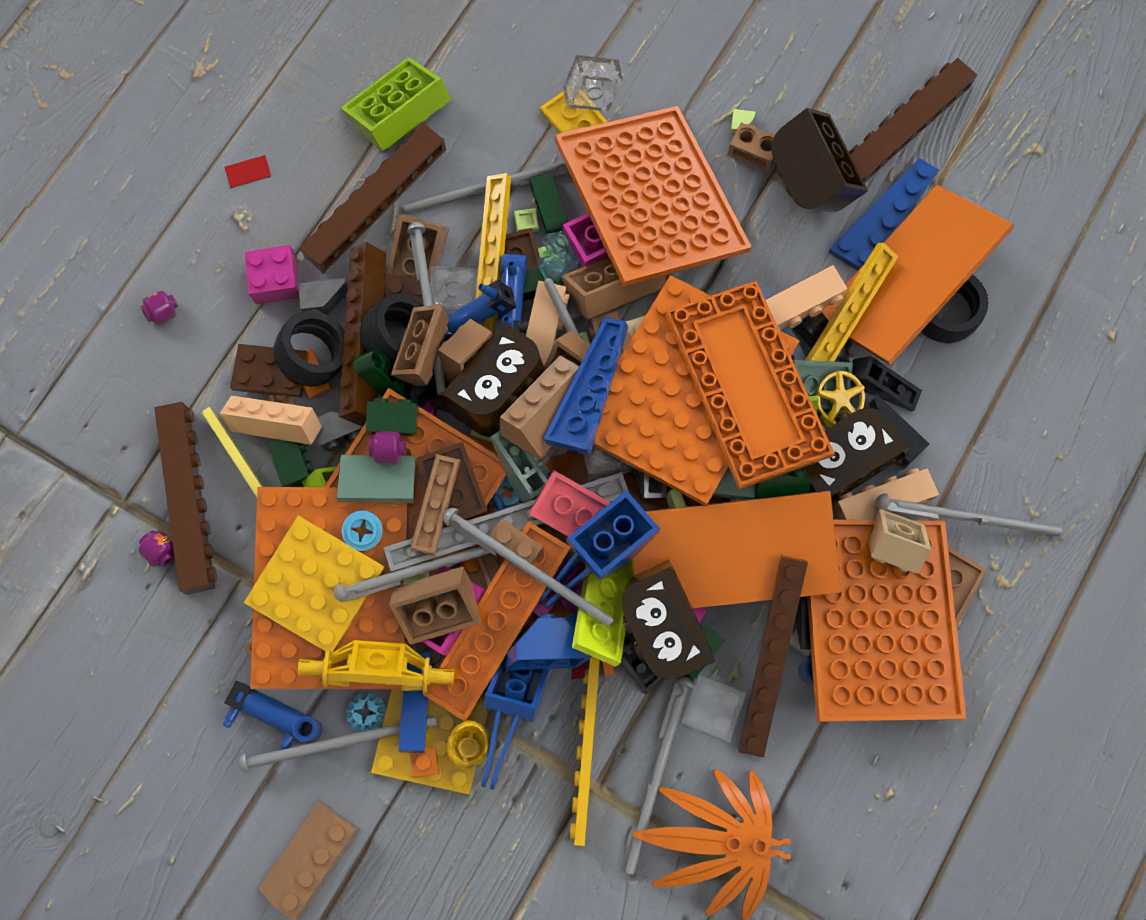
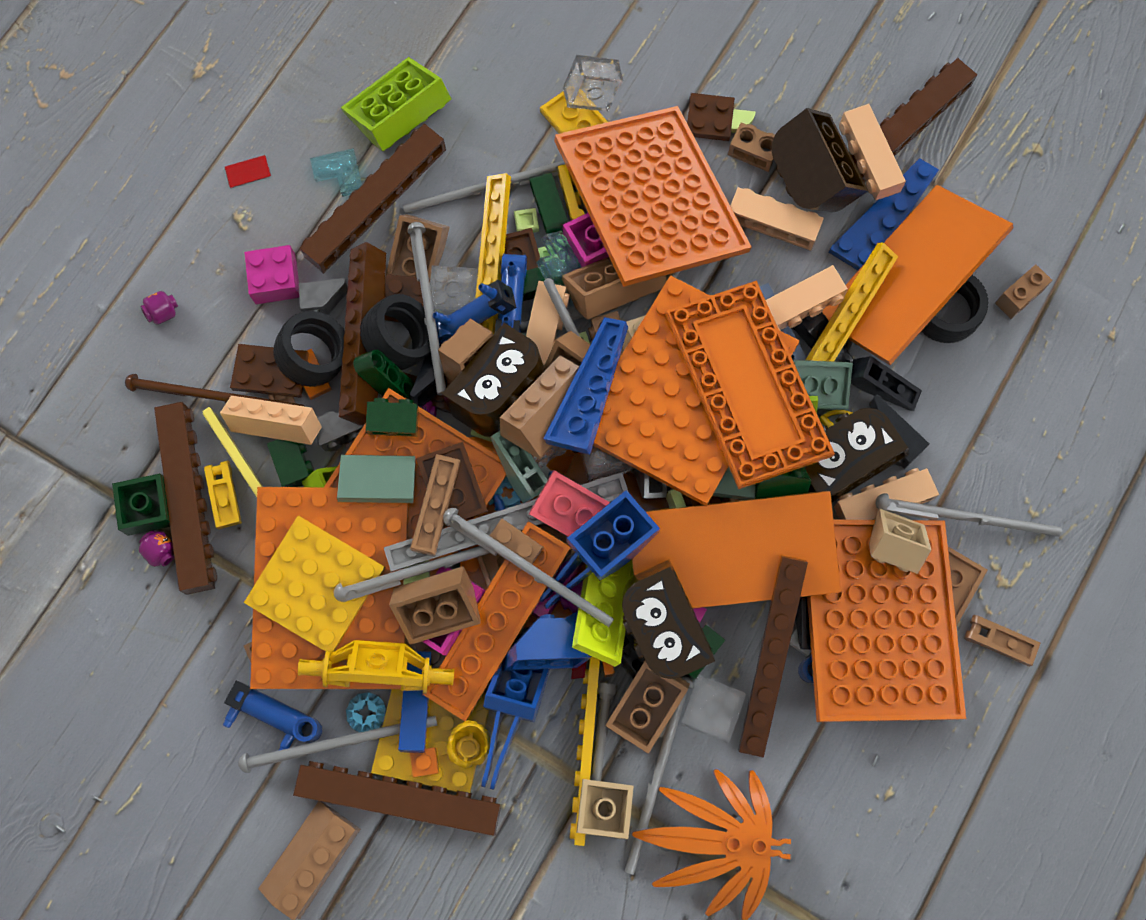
medium azure gear [342,511,383,551] -> none
magenta head [369,431,406,464] -> none
medium nougat slope [391,304,449,386] -> none
yellow wheel [817,371,865,424] -> none
none -> dark green brick [112,473,170,536]
none -> reddish brown bar [125,374,305,407]
none -> yellow plate [204,460,242,530]
none -> reddish brown brick [293,761,502,836]
none -> clear light blue plate [310,148,362,197]
none -> yellow plate [558,164,585,221]
none -> tan slope [576,779,634,839]
none -> light grey piece [591,683,617,781]
none -> medium nougat brick [605,660,690,754]
none -> reddish brown plate [687,93,735,141]
none -> light nougat brick [730,187,824,251]
none -> light nougat brick [839,104,906,201]
none -> medium nougat plate [964,615,1041,667]
none -> medium nougat brick [995,264,1053,319]

